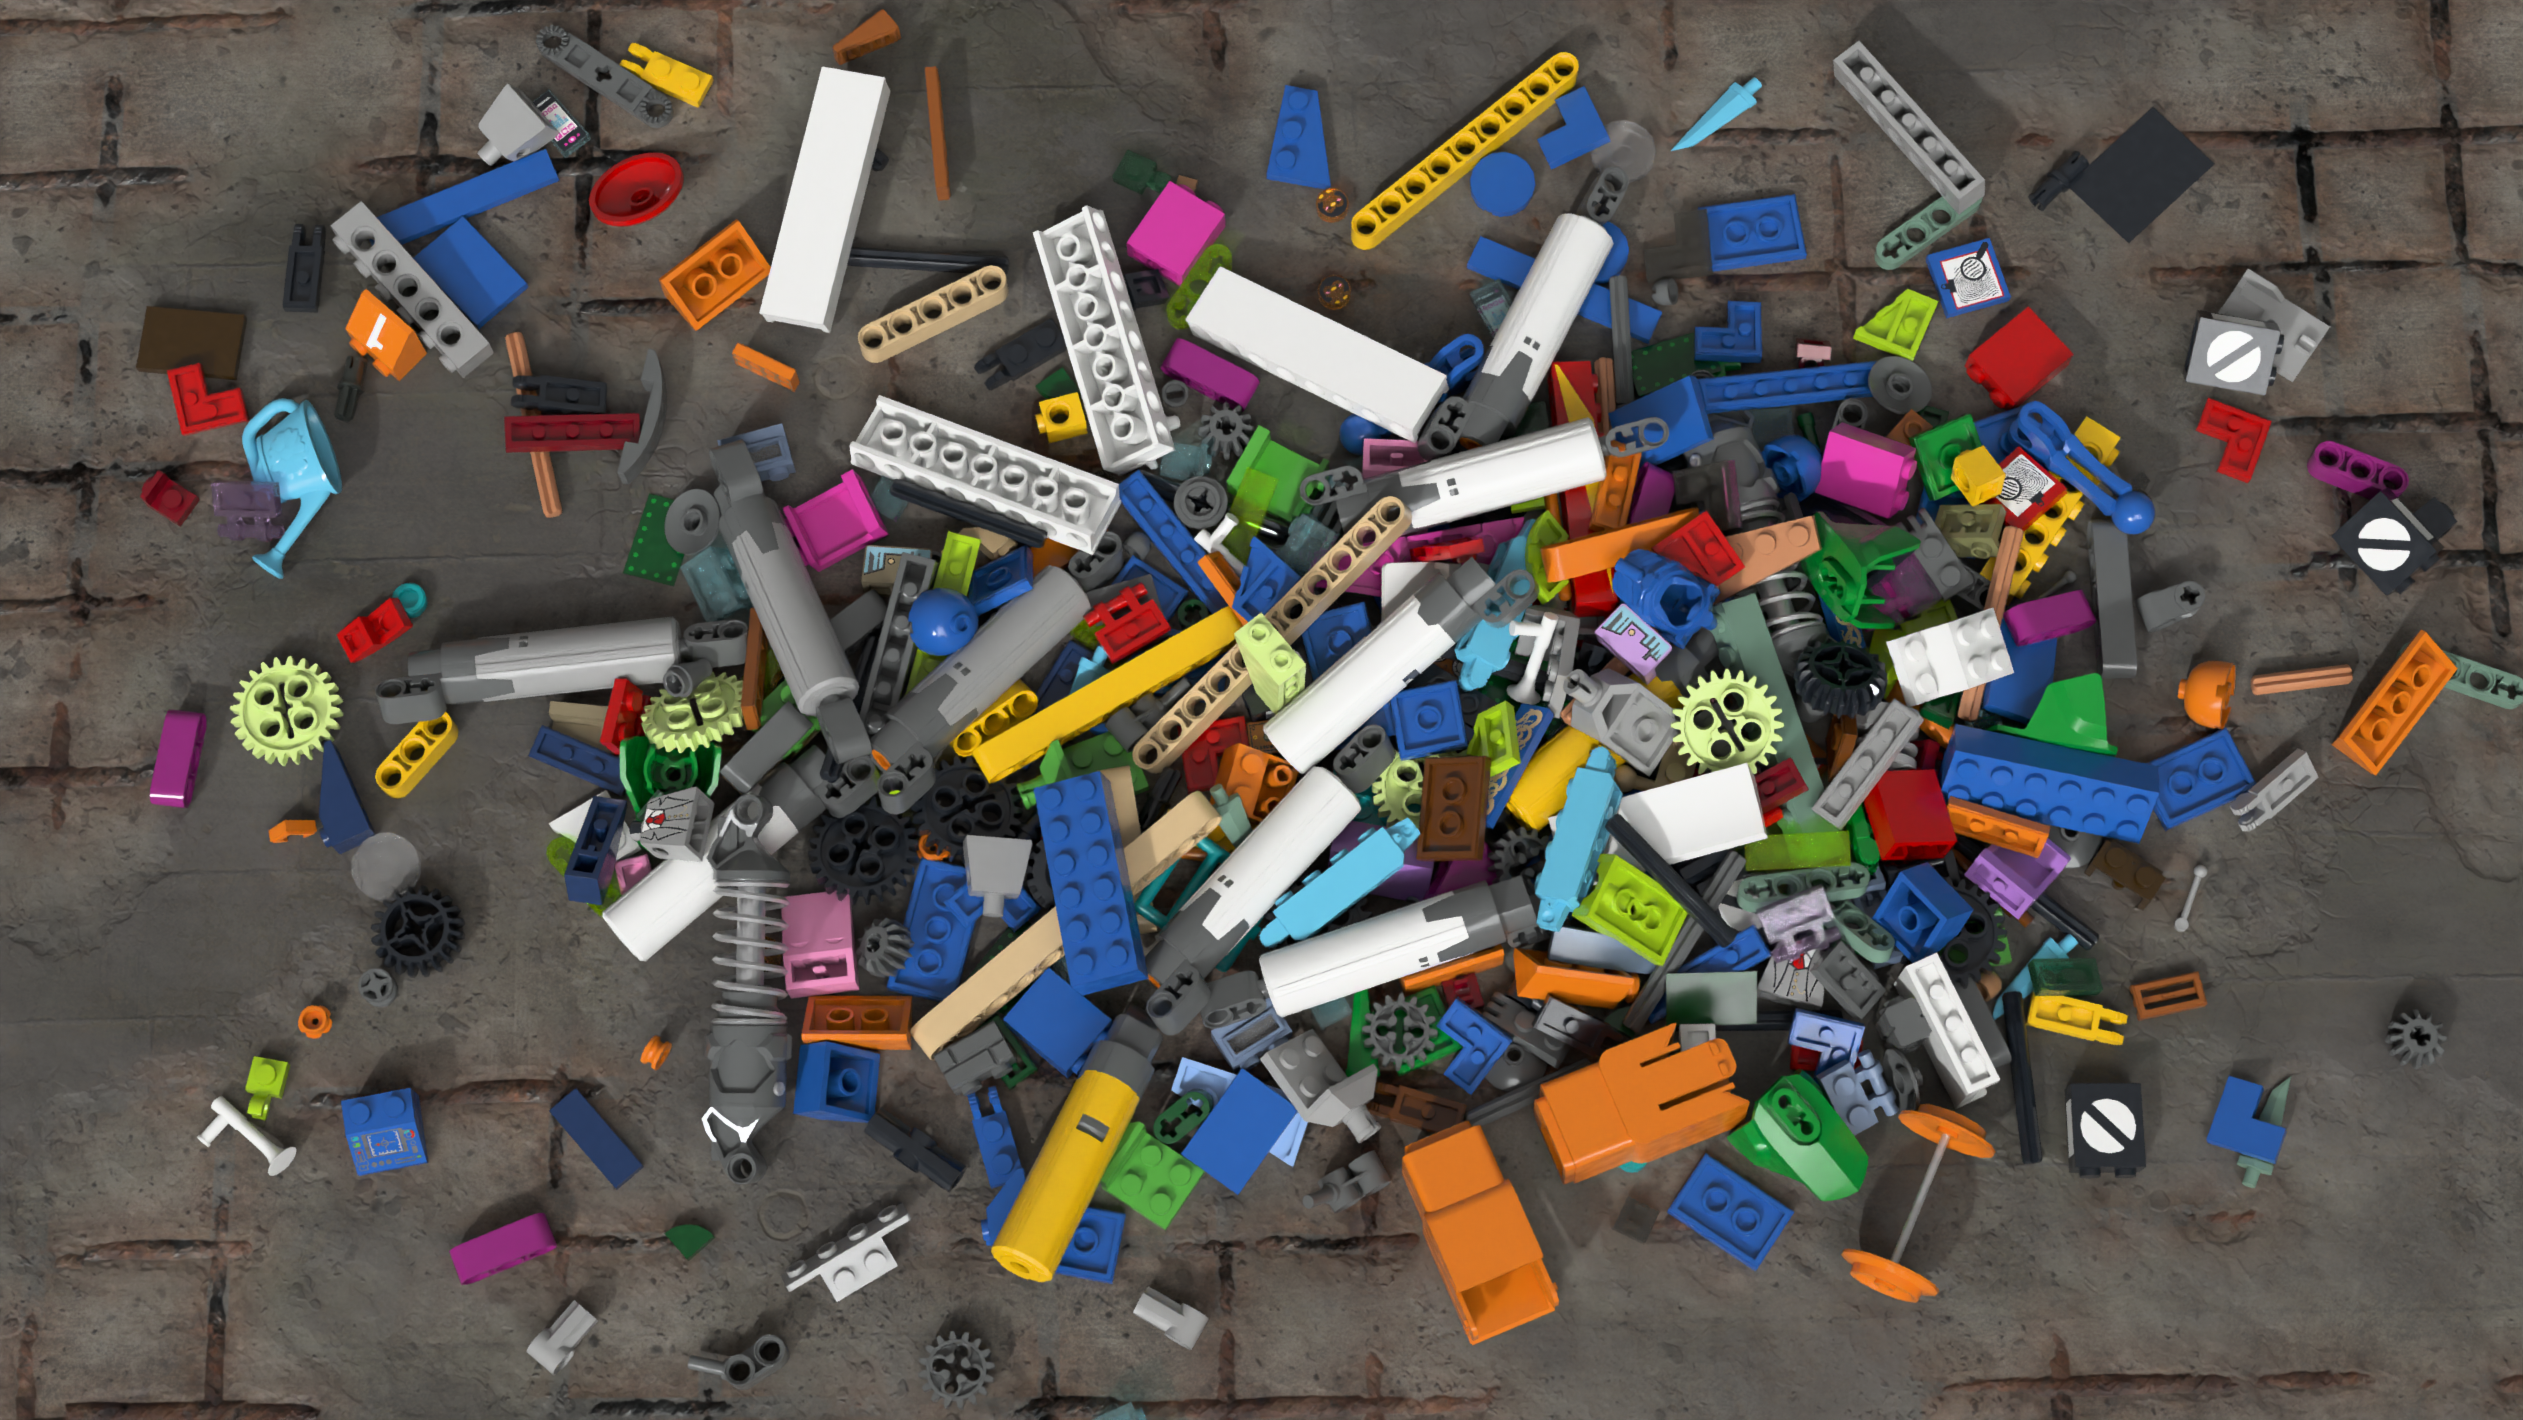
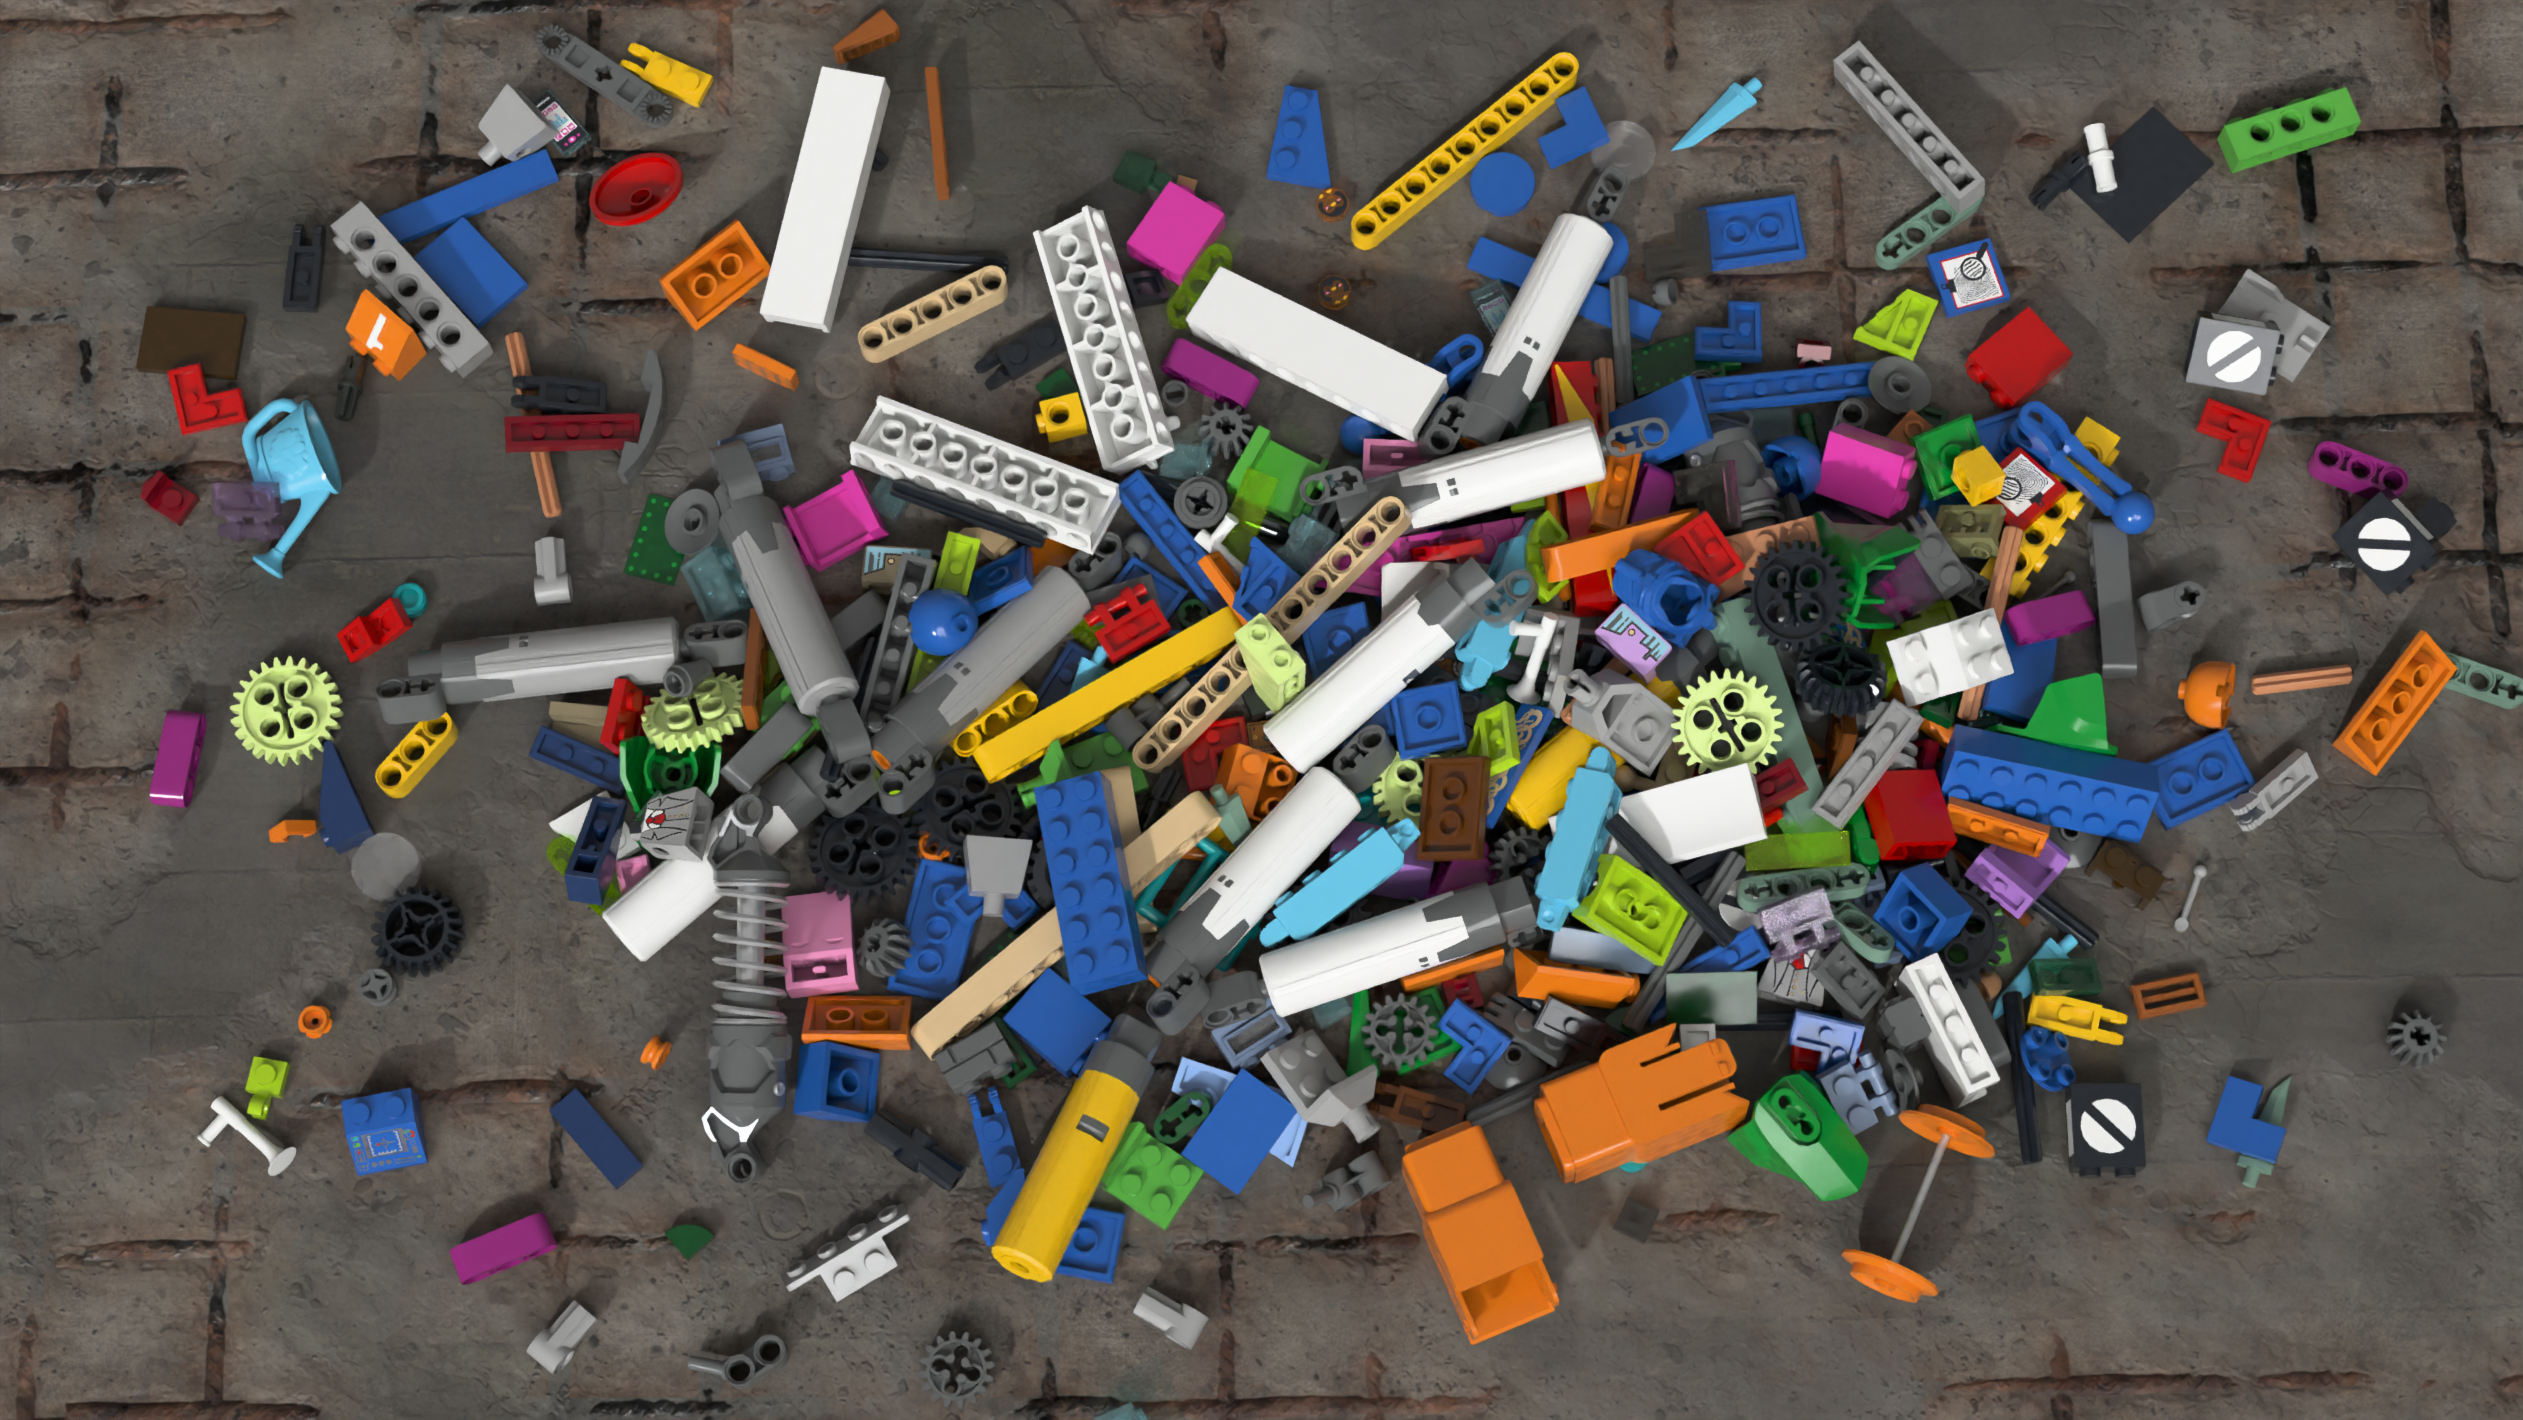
blue tile [1667,1153,1794,1272] -> none
none -> light grey piece [534,537,573,606]
none -> black gear [1742,539,1854,652]
none -> blue dish [2020,1026,2076,1092]
none -> white pin [2084,123,2117,192]
none -> bright green brick [2217,87,2361,173]

